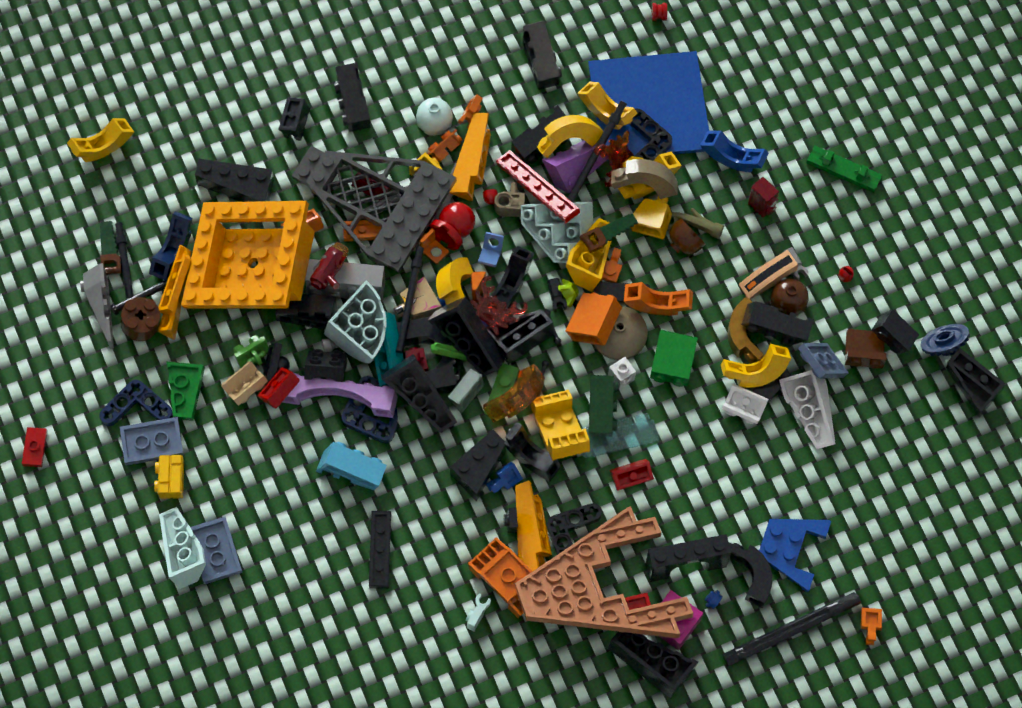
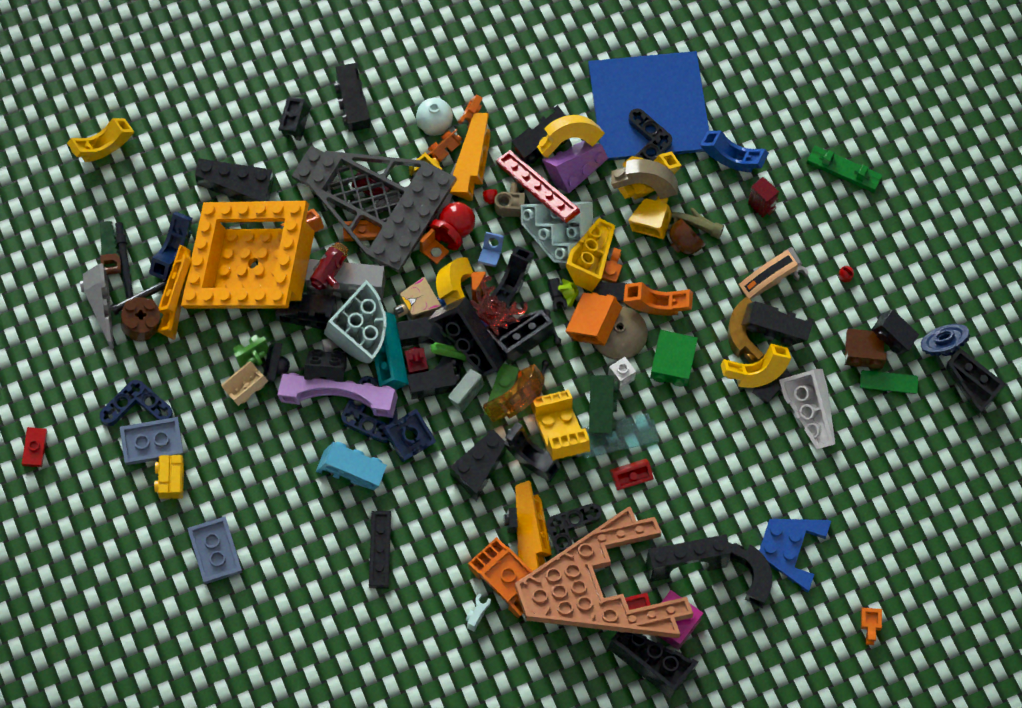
light aqua wedge [159,507,206,589] -> none
green wing [166,361,205,421] -> none
red slope [258,367,300,409] -> none
black wedge [381,354,457,433] -> none
black bar [396,247,424,354] -> none
blue plate [486,462,523,493] -> none
black wedge [522,21,562,90] -> none
black bar [567,101,627,202] -> none
yellow arch [577,82,637,130] -> none
piece [579,214,638,253] -> none
clear red animal [594,131,635,187] -> none
red wheel [651,3,667,21] -> none
blue plate [705,590,723,609] -> none
white bracket [722,384,769,424] -> none
black piece [723,592,861,666] -> none
reddish brown cylinder [770,279,809,316] -> none
sand blue plate [798,343,849,379] -> none
none -> dark blue brick [382,409,437,462]
none -> green piece [860,370,918,394]

